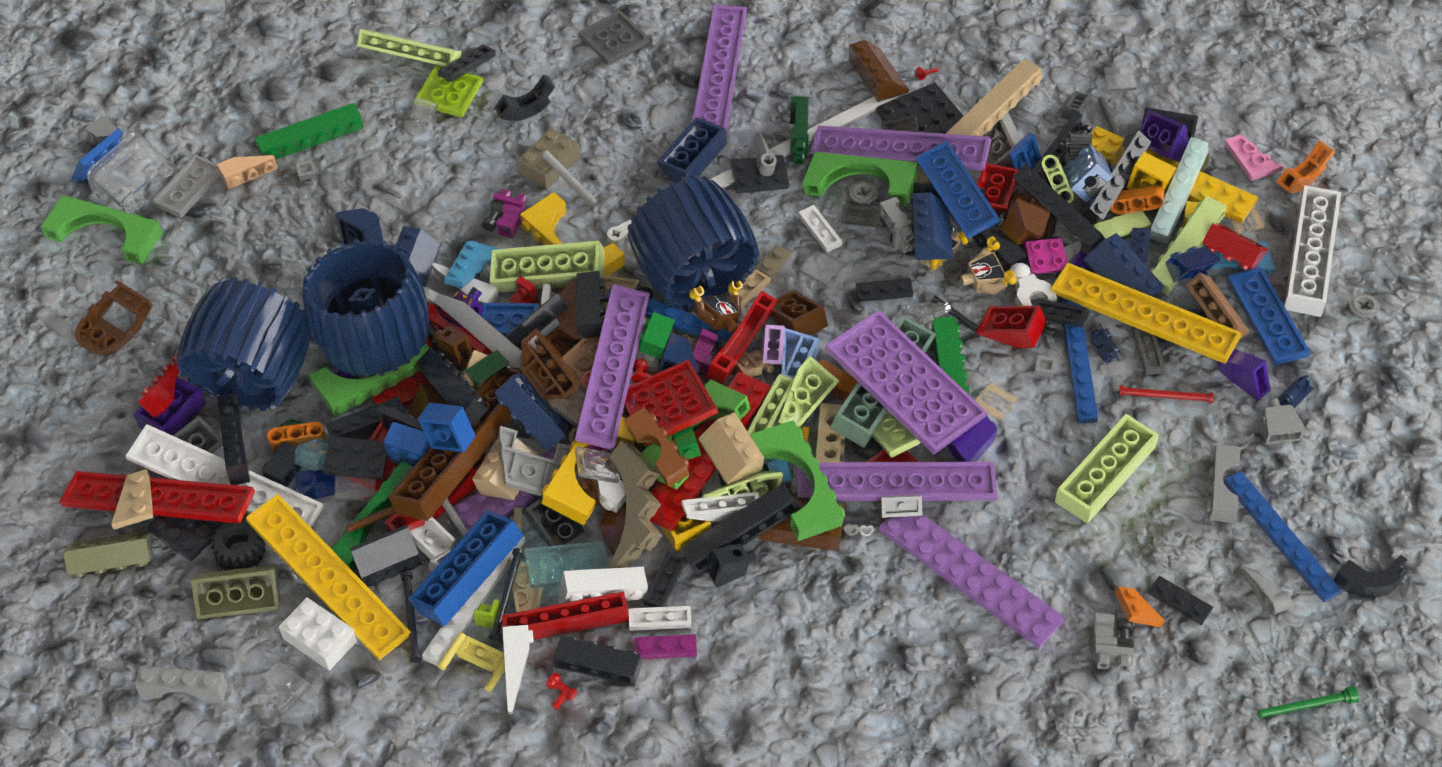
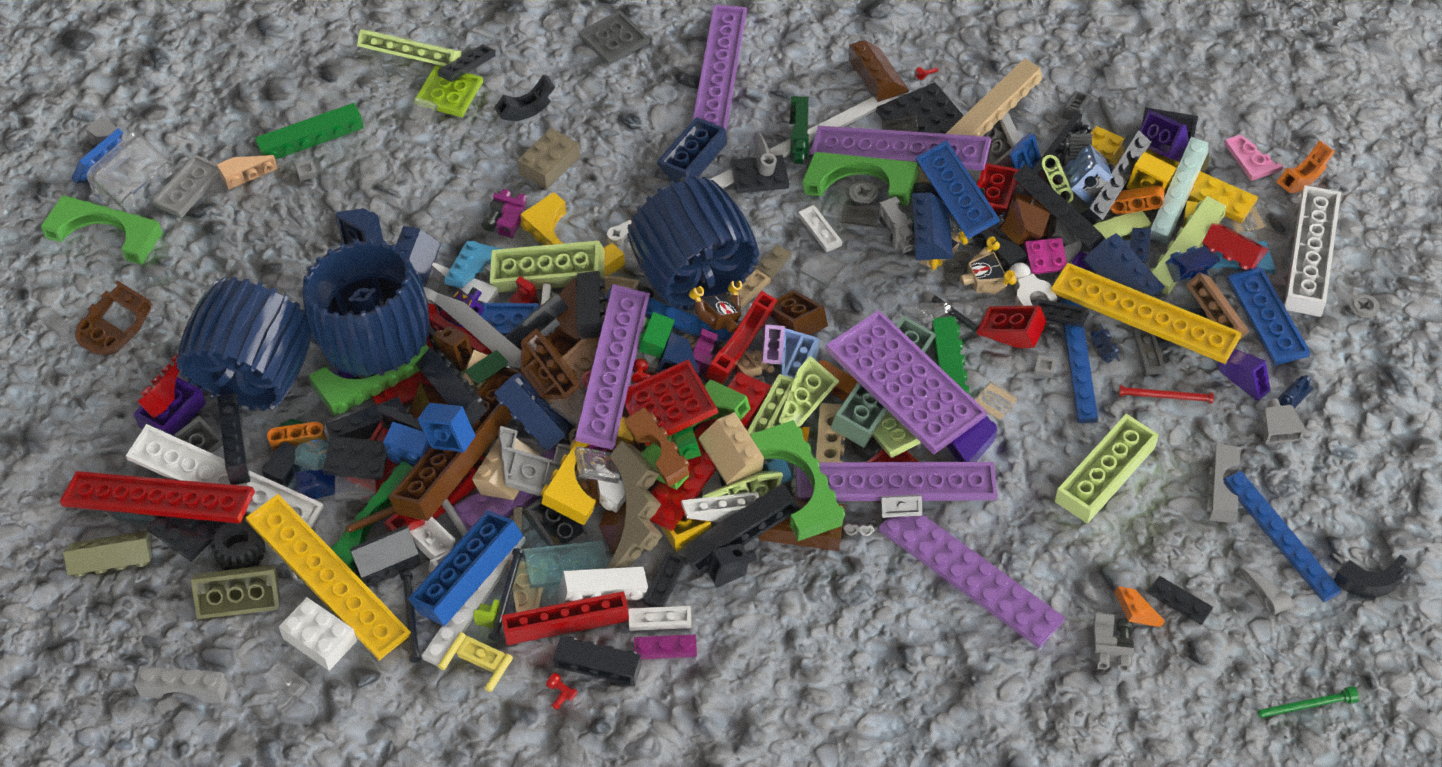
tan wing [111,469,153,530] -> none
white slope [503,625,534,714] -> none
light grey piece [541,150,598,207] -> none
black plate [855,278,914,302] -> none

